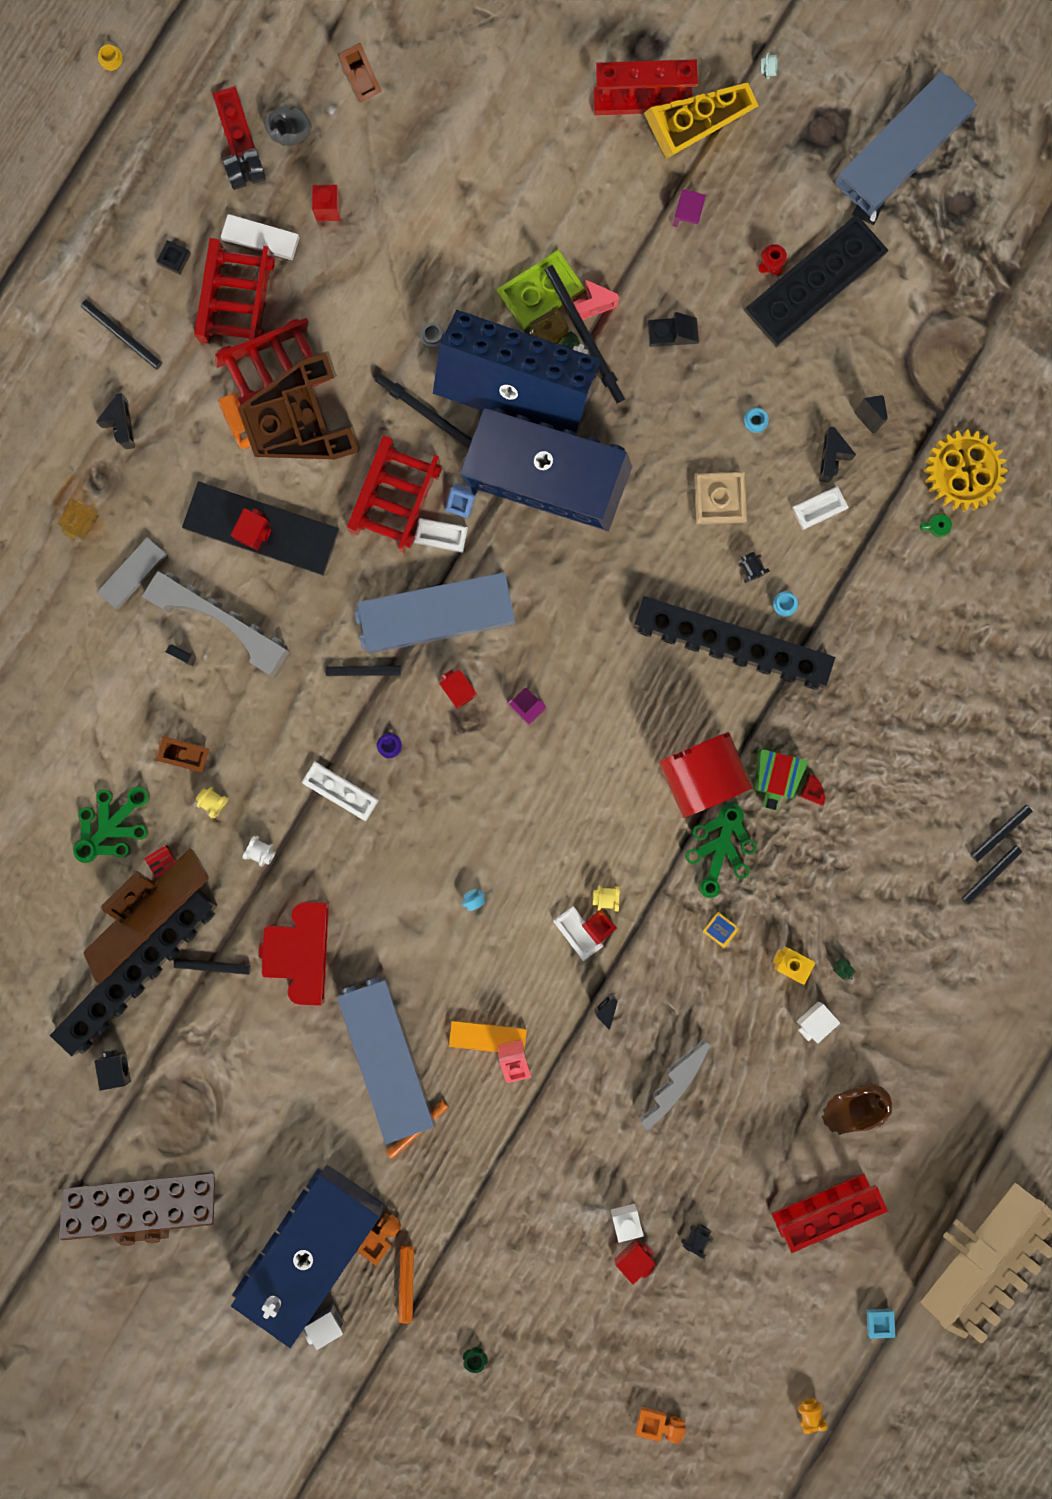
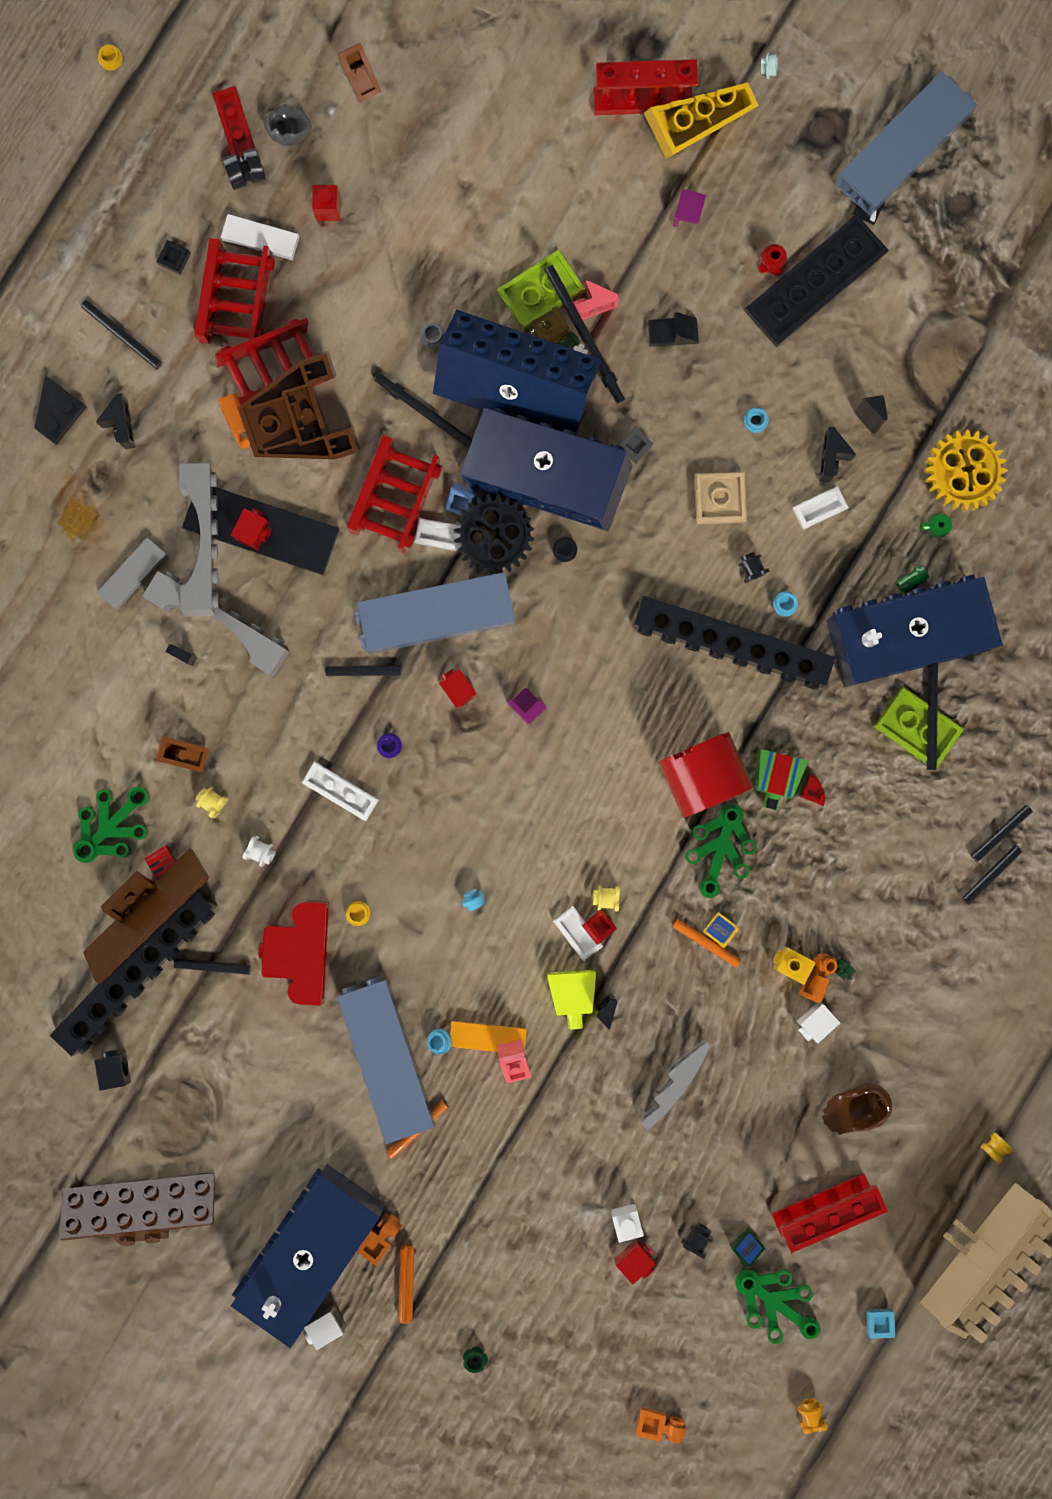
none -> black wing [34,376,87,445]
none -> light grey arch [179,463,219,617]
none -> yellow plate [345,901,371,926]
none -> medium azure plate [427,1029,452,1055]
none -> black gear [453,494,534,576]
none -> neon yellow torso [547,969,596,1029]
none -> black plate [553,537,578,562]
none -> dark grey plate [619,427,654,464]
none -> orange bar [672,919,741,968]
none -> slope [729,1228,765,1268]
none -> green plant [735,1269,821,1344]
none -> orange plate [798,953,837,1004]
none -> dark blue piece [826,574,1003,687]
none -> lime tile [873,686,964,768]
none -> green pin [895,565,930,595]
none -> black bar [926,663,938,770]
none -> yellow wheel [980,1132,1014,1165]

